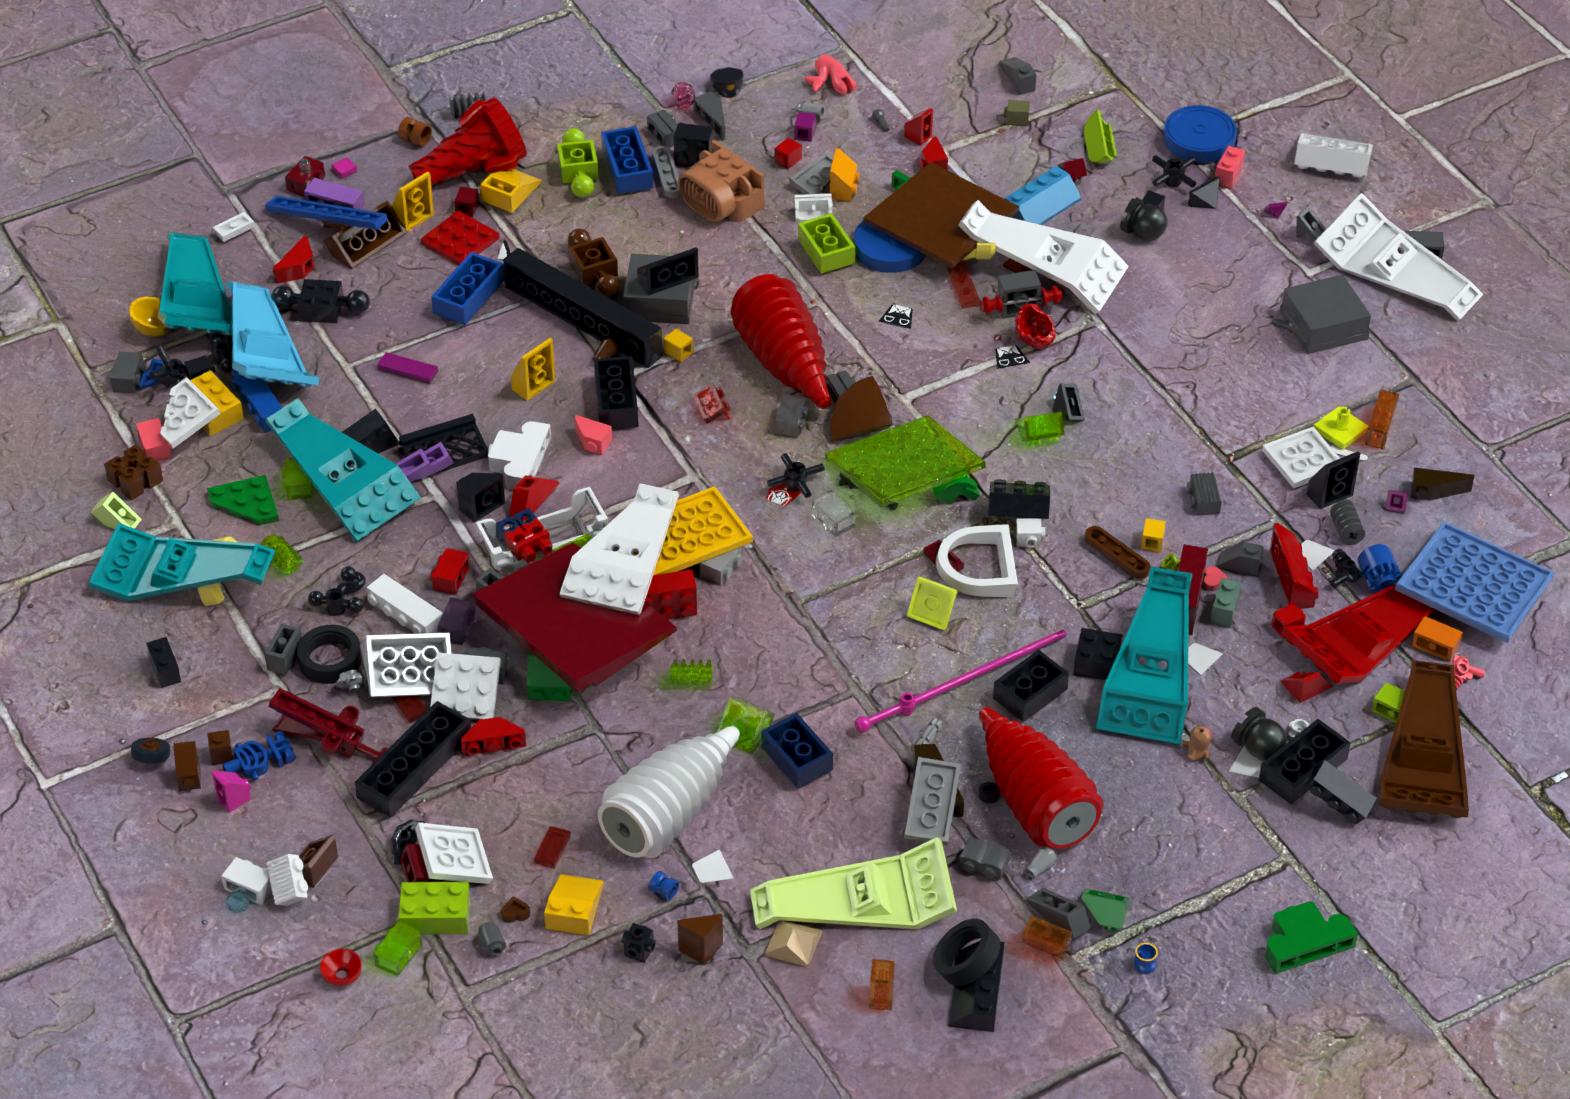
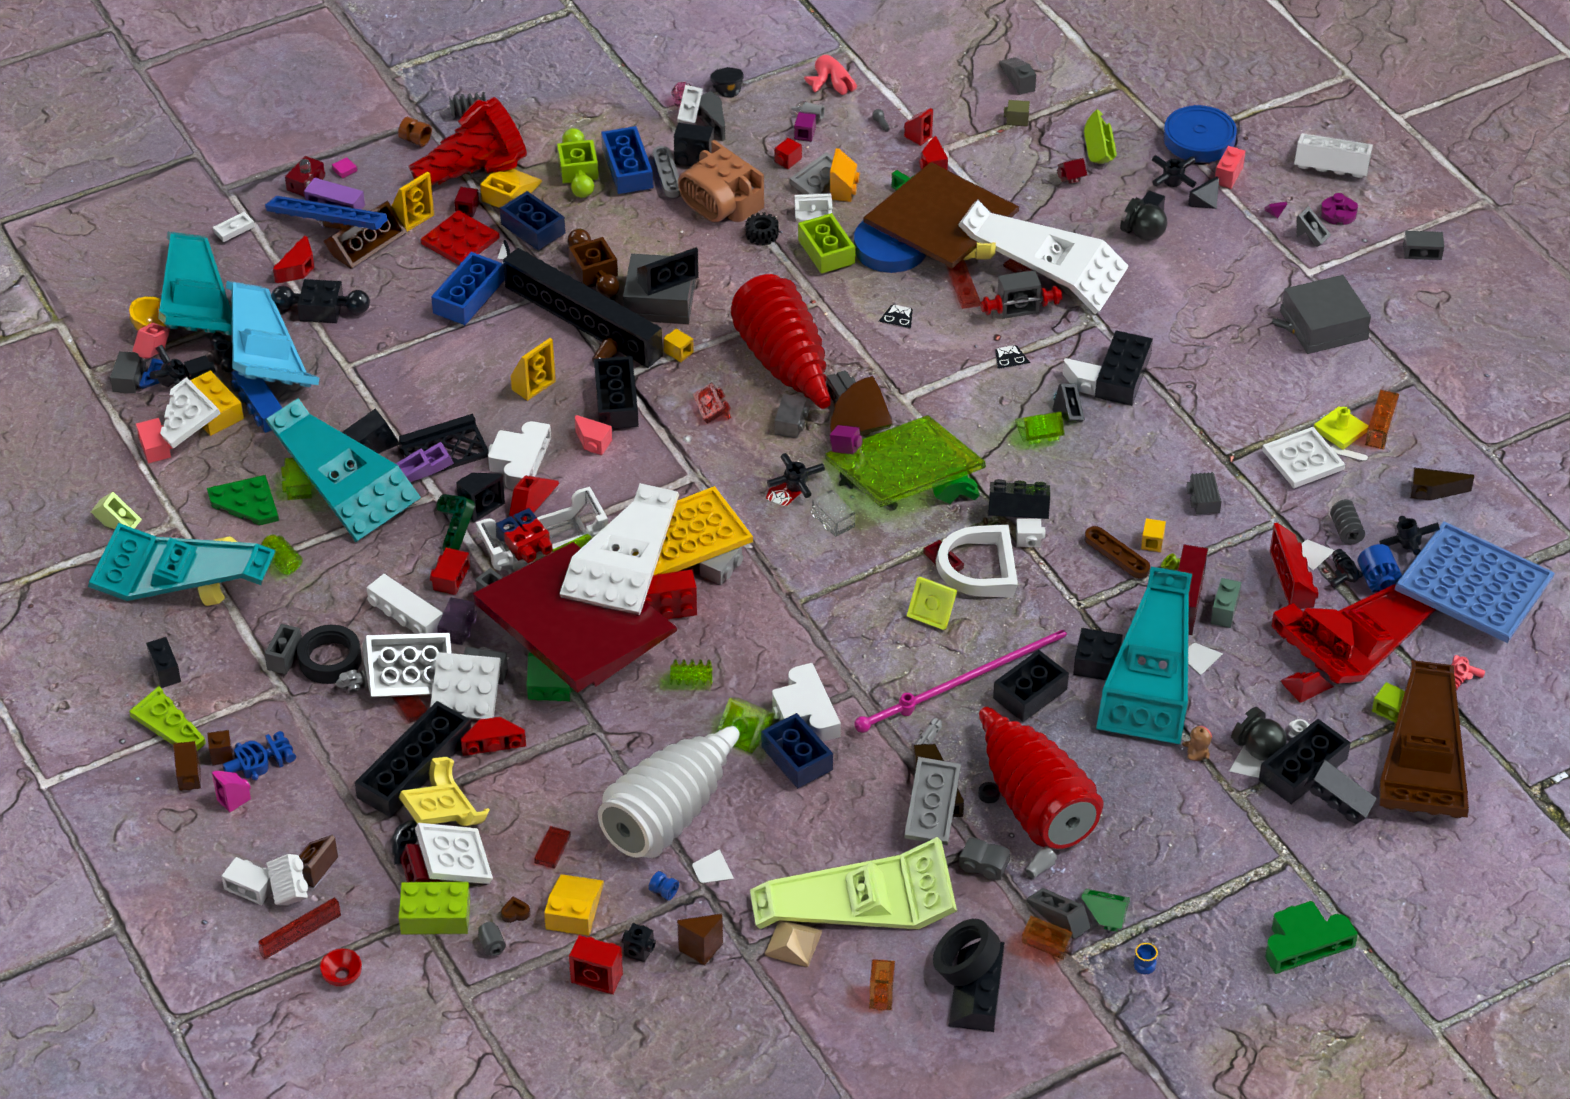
reddish brown brick [104,444,163,501] -> none
black wheel [131,737,170,764] -> none
clear light blue tile [227,890,250,913] -> none
dark red piece [269,688,388,764] -> none
black piece [308,566,366,616] -> none
clear neon green brick [373,921,423,977] -> none
magenta tile [377,352,438,384] -> none
dark grey brick [647,110,678,148] -> none
dark azure slope [1005,166,1081,225] -> none
red hair [1015,303,1056,349] -> none
coral tile [1203,566,1229,591] -> none
dark grey slope [1217,542,1264,577] -> none
black slope [1307,451,1361,509] -> none
white wing [1313,193,1483,321] -> none
magenta slope [1385,490,1409,513] -> none
orange brick [1412,616,1463,662] -> none
none -> lime wing [129,686,206,751]
none -> coral brick [133,322,170,359]
none -> clear red tile [258,897,341,960]
none -> light yellow piece [399,757,490,826]
none -> dark green beam [436,494,475,551]
none -> dark blue brick [500,191,565,251]
none -> red brick [569,935,623,995]
none -> white hinge [677,85,703,124]
none -> black tyre [745,212,779,246]
none -> white brick [772,663,841,742]
none -> magenta brick [830,425,862,454]
none -> white slope [1063,358,1102,396]
none -> black brick [1095,330,1153,406]
none -> red slope [1301,608,1354,660]
none -> magenta plate [1321,193,1358,225]
none -> black bar [1379,516,1440,555]

